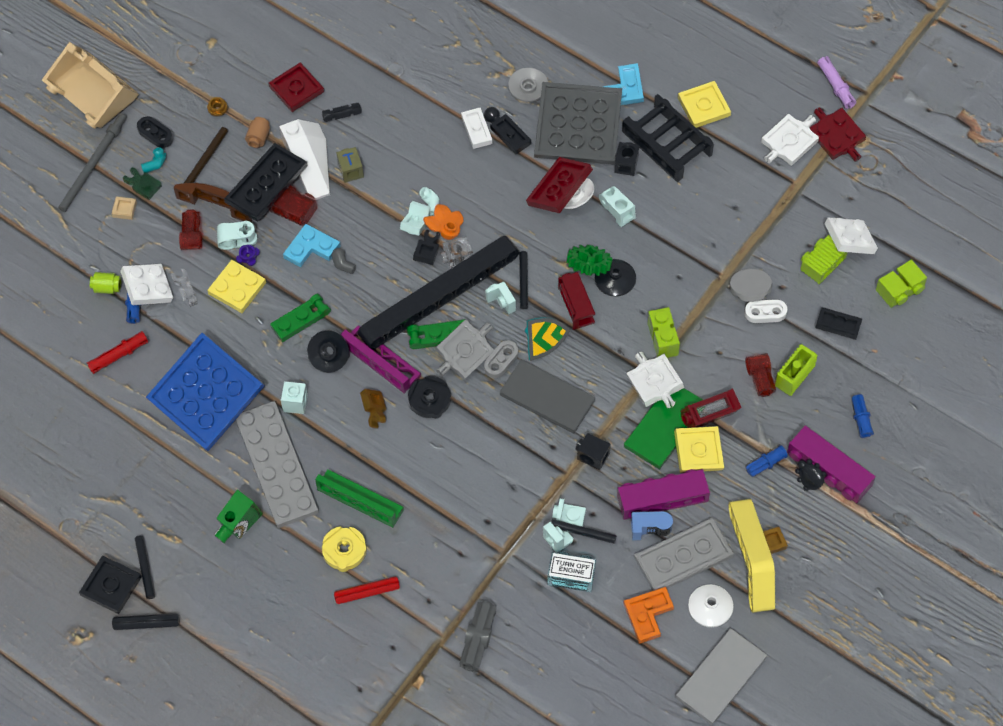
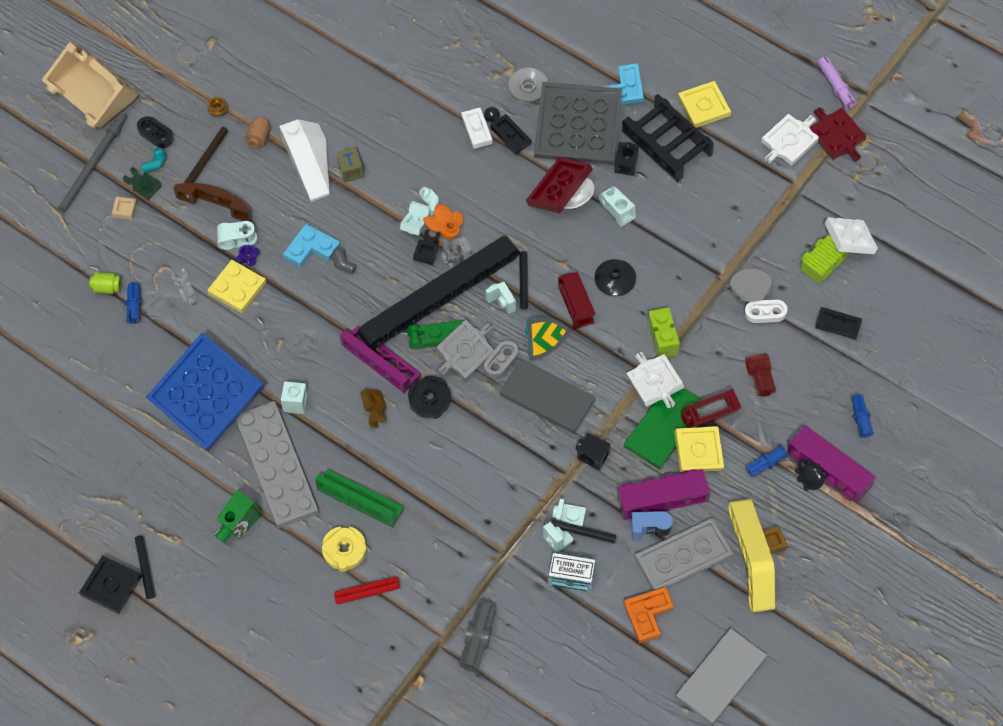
red pin [87,331,149,374] -> none
black axle [112,613,179,630] -> none
white plate [121,264,173,305] -> none
clear red piece [179,209,202,250] -> none
black tile [224,143,308,222] -> none
dark red plate [268,62,324,112] -> none
clear red brick [269,185,317,227] -> none
green plate [270,294,331,343] -> none
black dish [307,330,349,373] -> none
black axle [322,102,361,122] -> none
green gear [566,245,613,276] -> none
white dish [688,584,733,627] -> none
lime brick [775,344,818,396] -> none
lime piece [876,259,927,308] -> none

